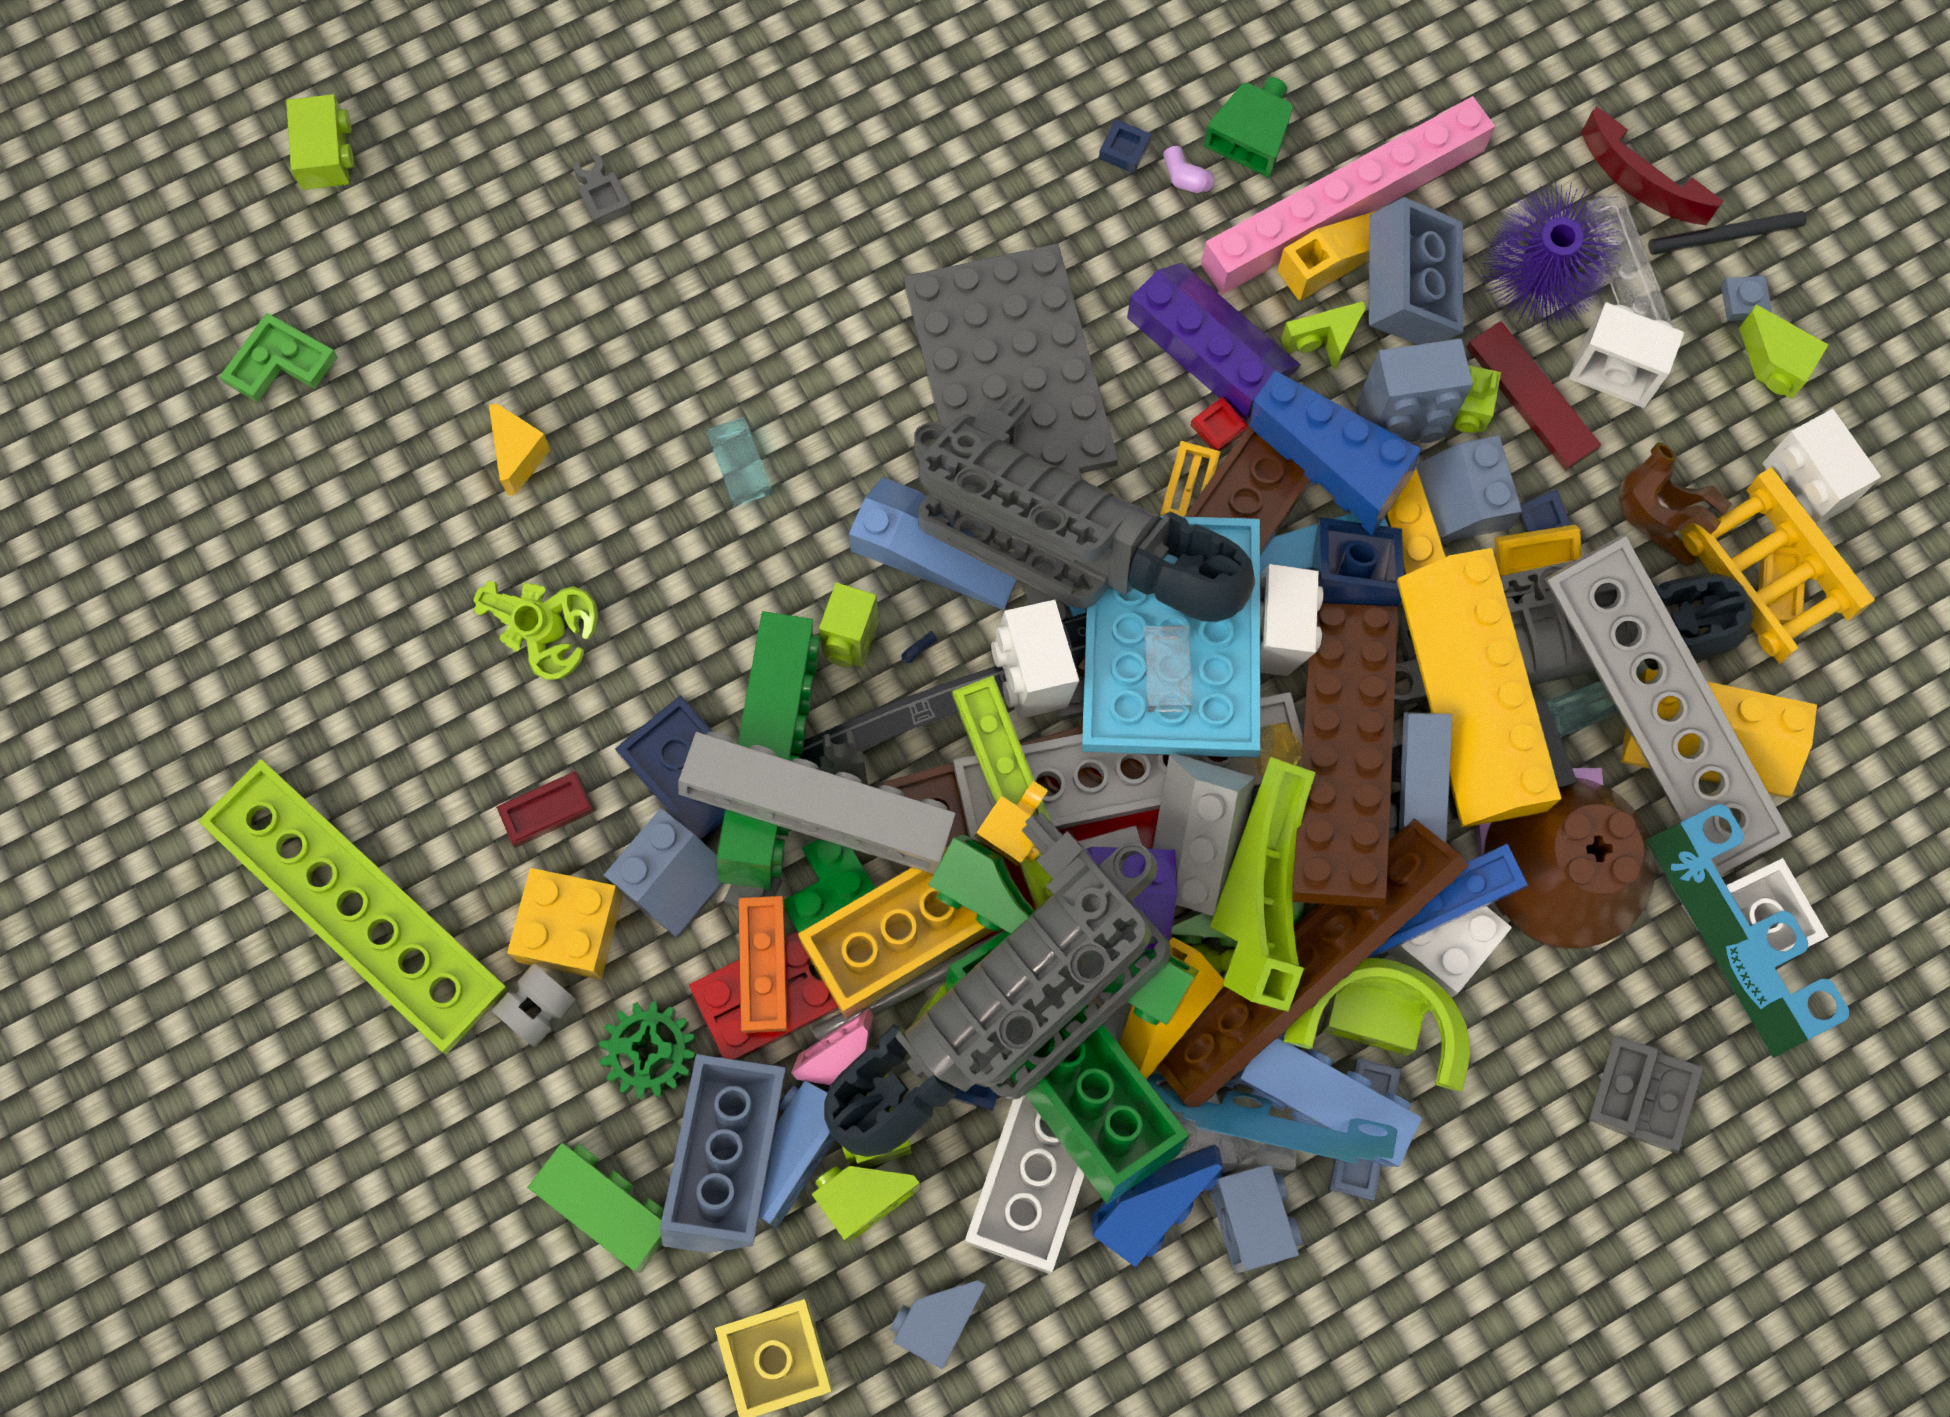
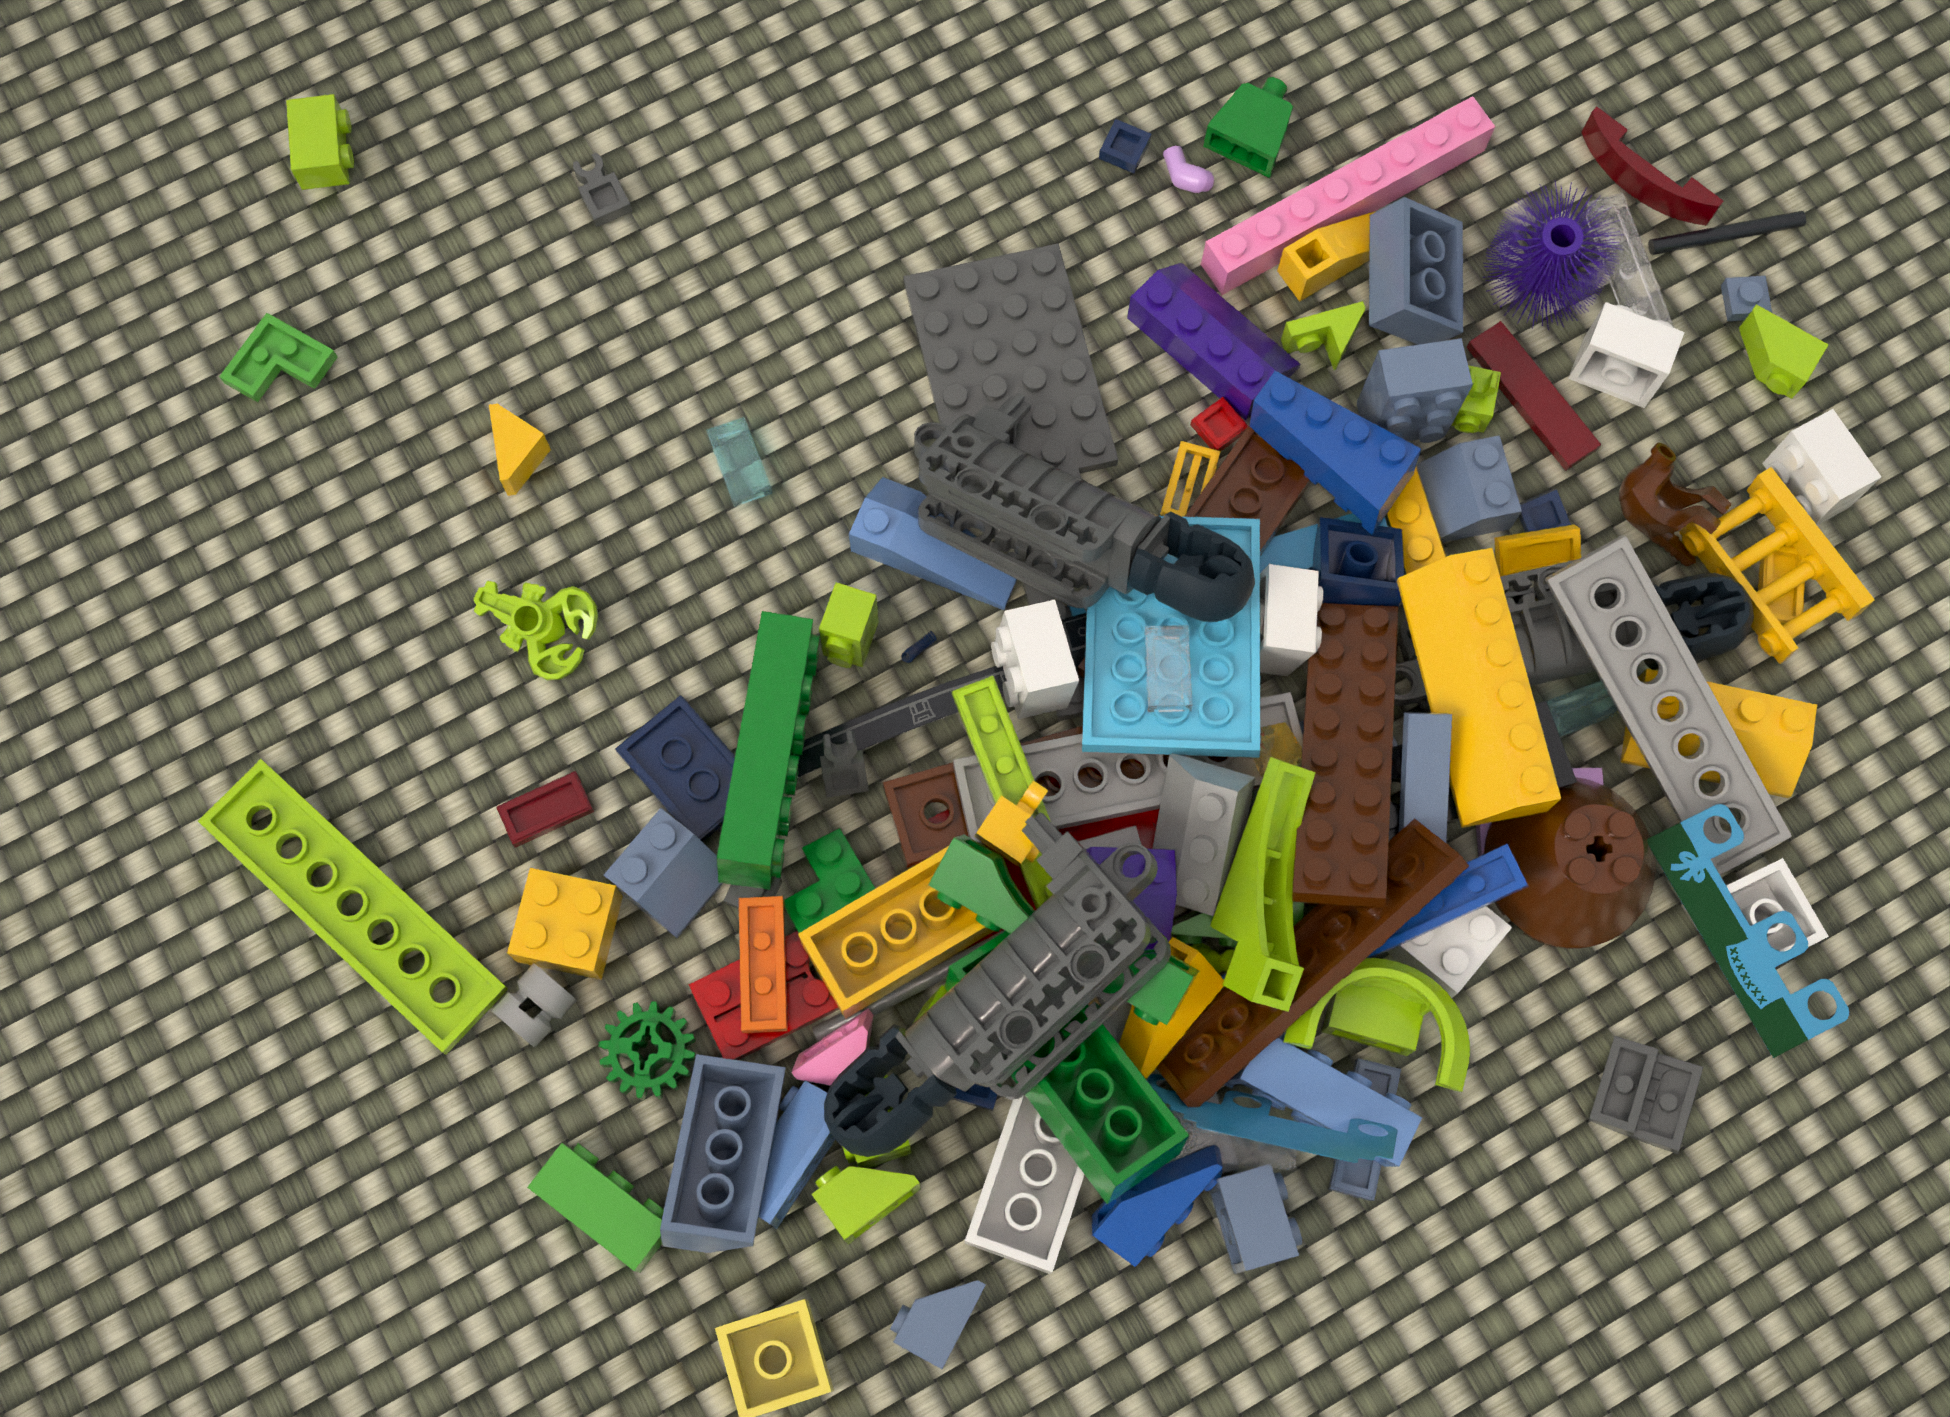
light grey brick [678,732,956,874] -> none

